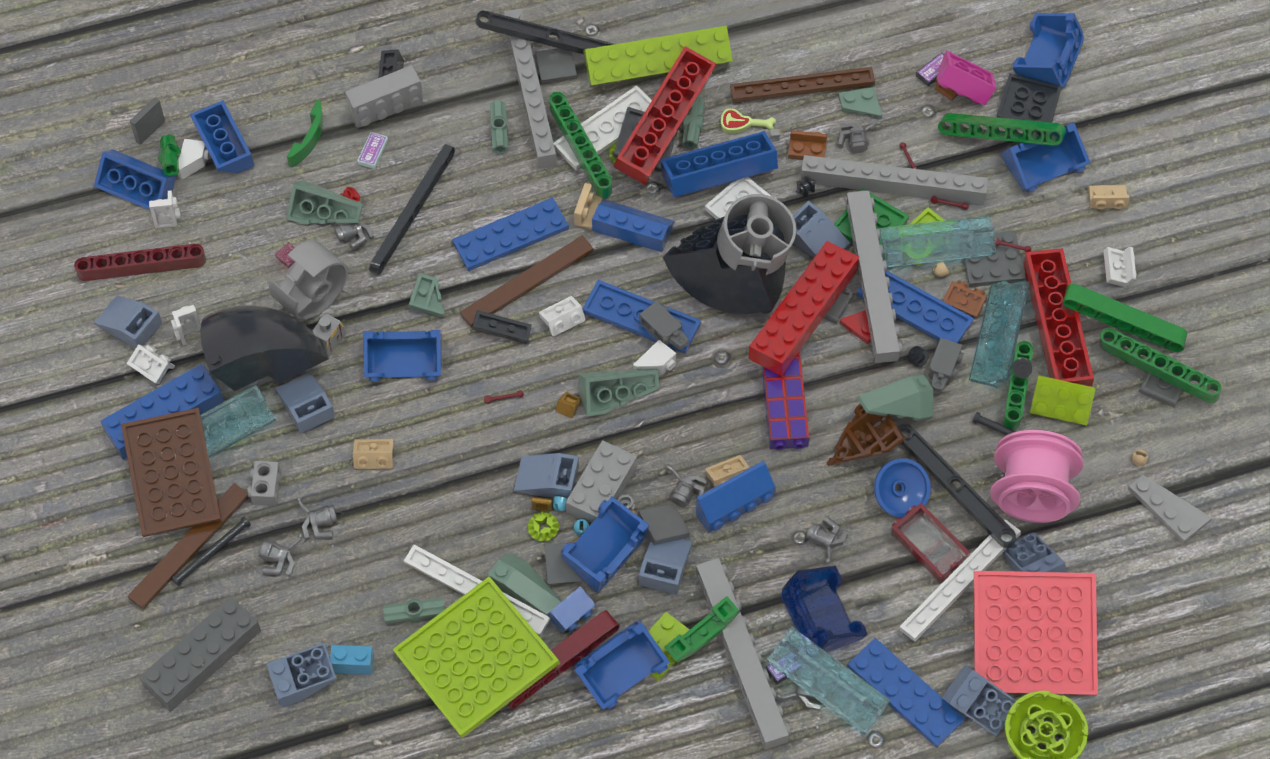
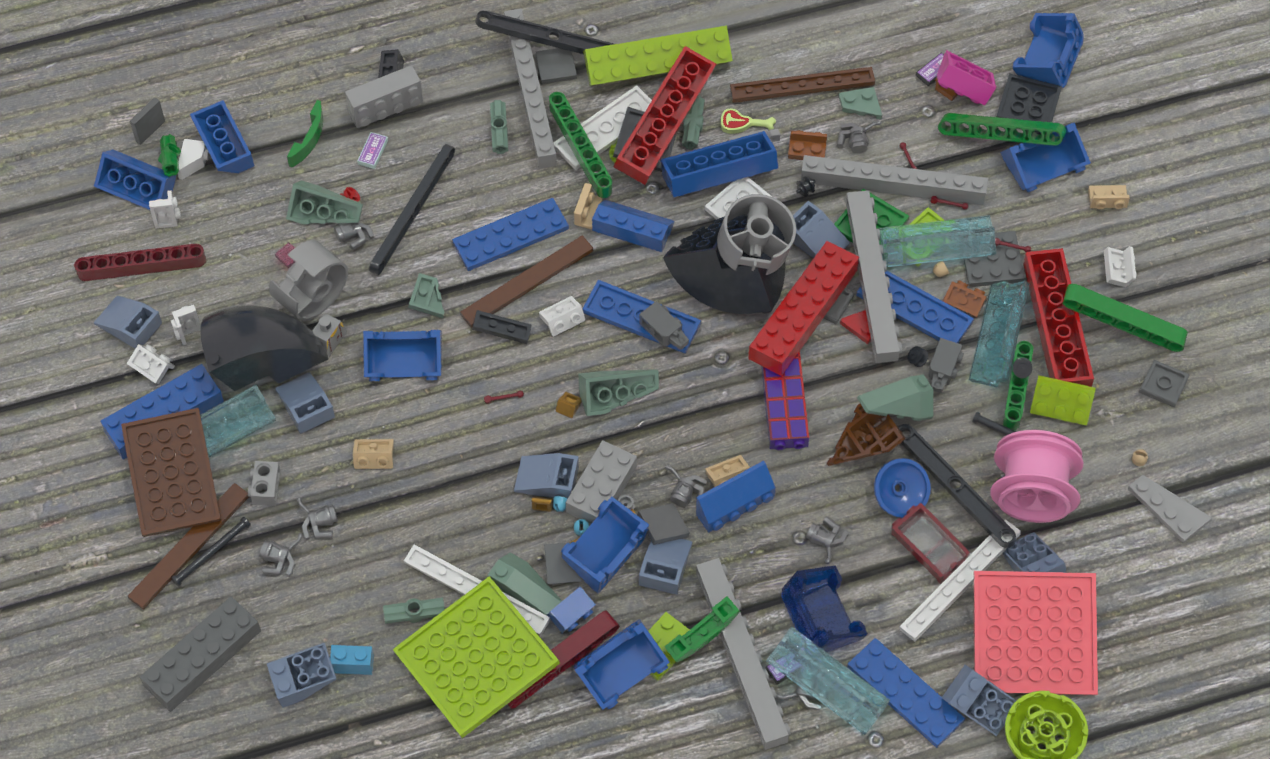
lime gear [527,511,559,541] -> none
white slope [633,340,676,375] -> none
green beam [1100,328,1221,403] -> none

